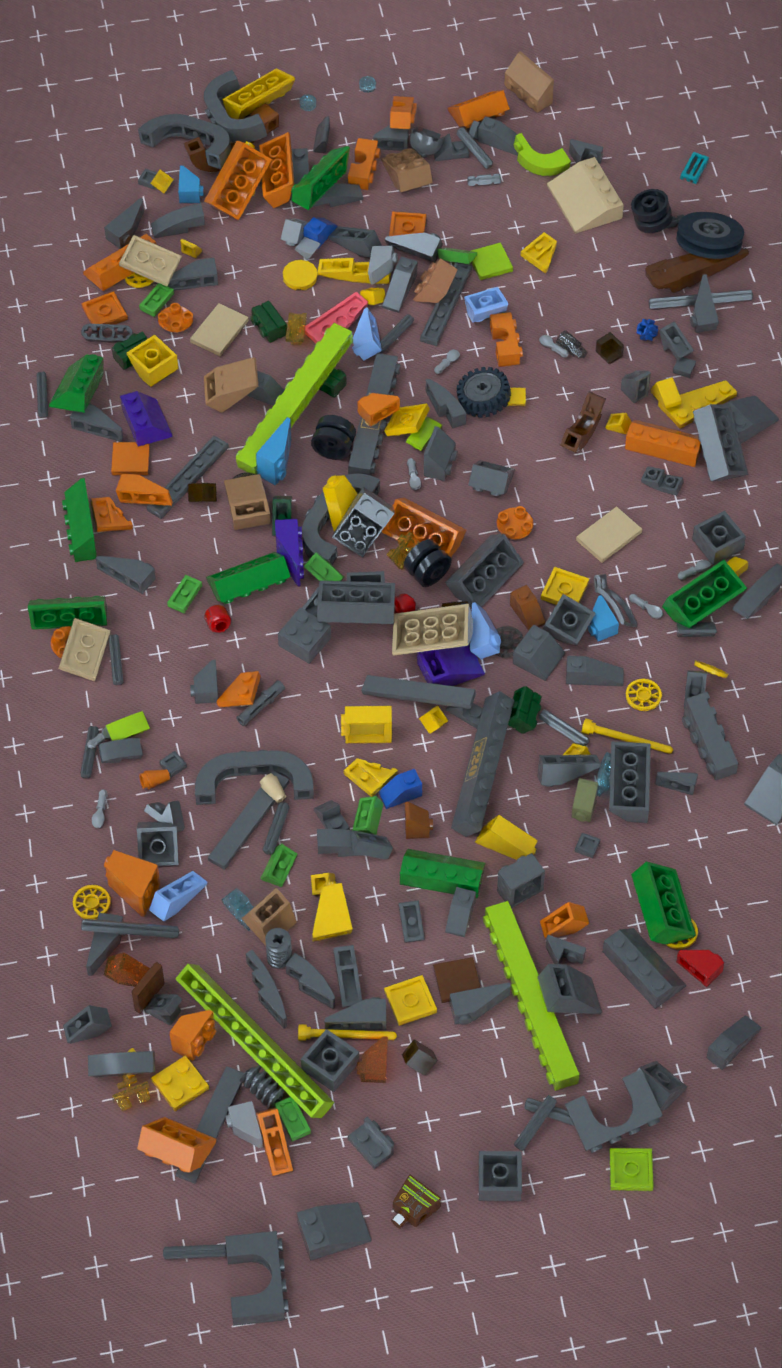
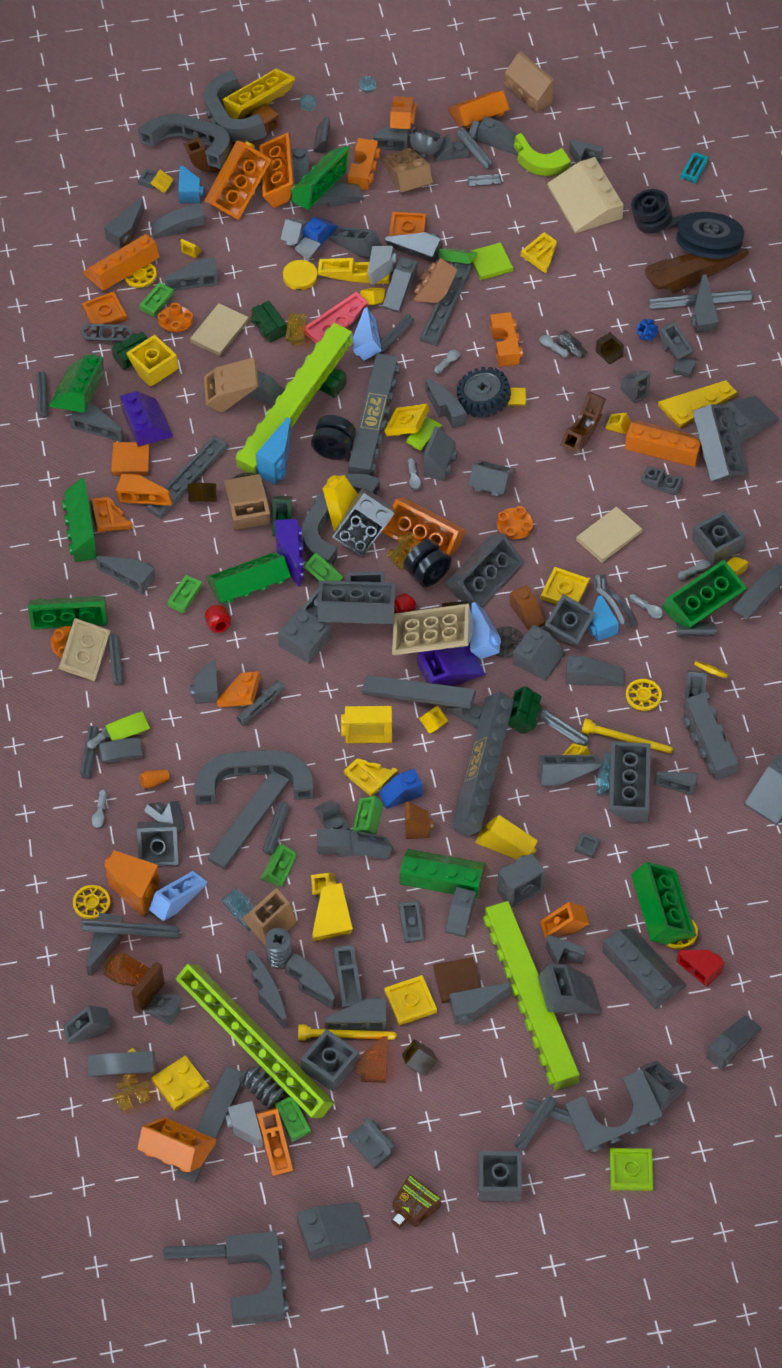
tan tile [119,235,182,286] -> none
dark grey tile [159,751,187,778] -> none
orange slope [170,1010,216,1062] -> none
tan cone [260,773,287,803] -> none
orange slope [357,393,400,427] -> none
light blue slope [464,287,508,322] -> none
olive slope [571,778,598,822] -> none
yellow slope [650,377,682,409] -> none

